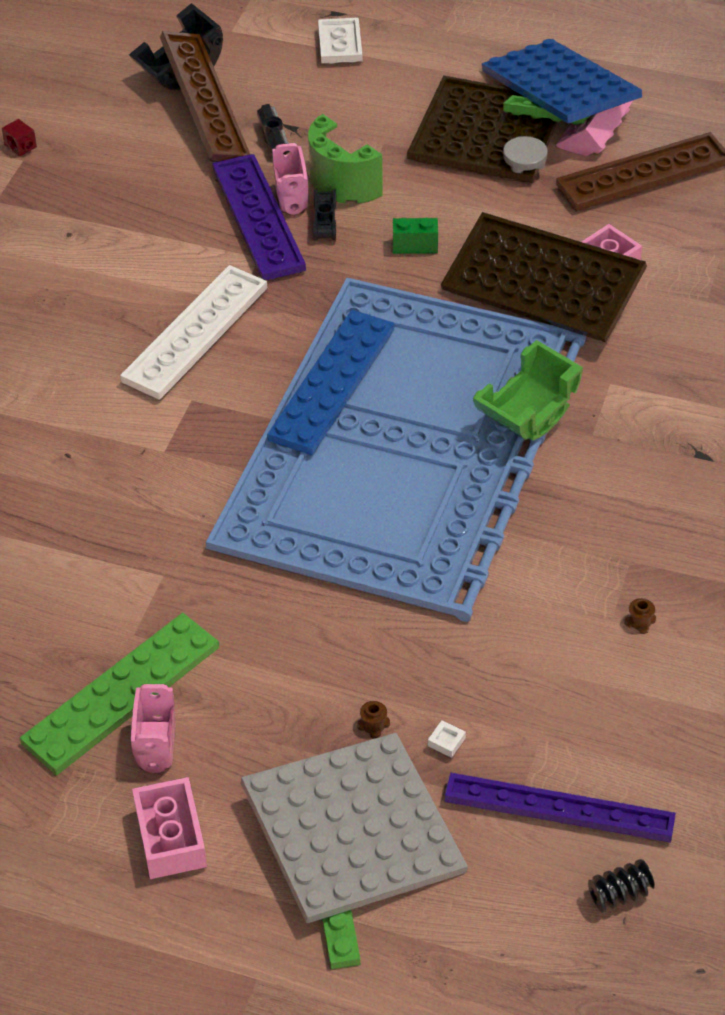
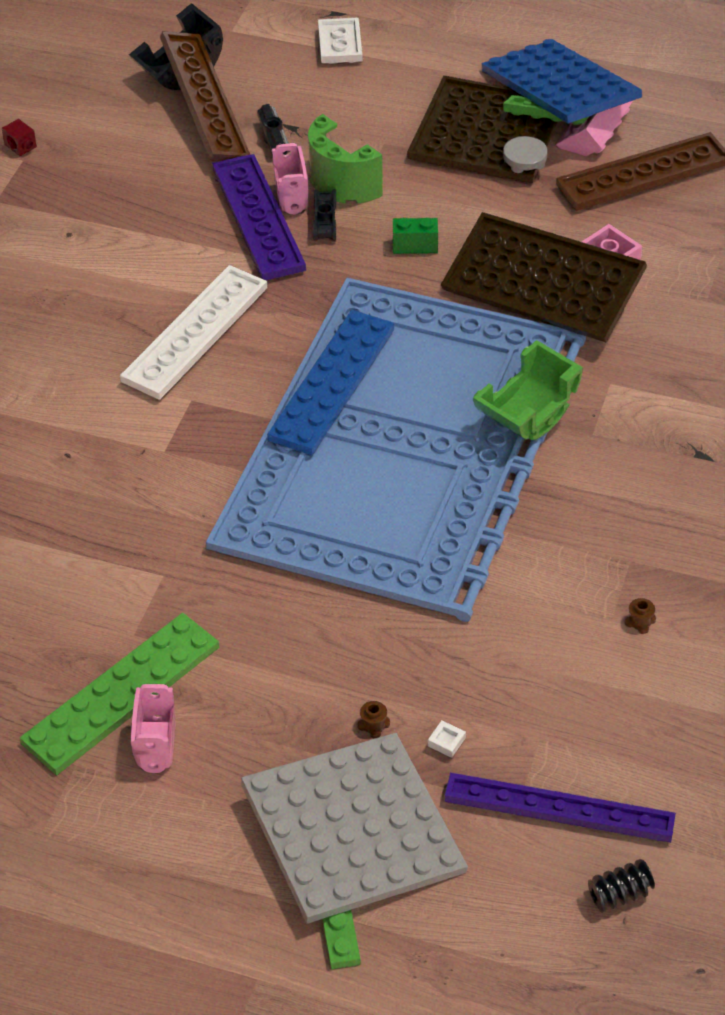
bright pink brick [132,777,207,879] -> none

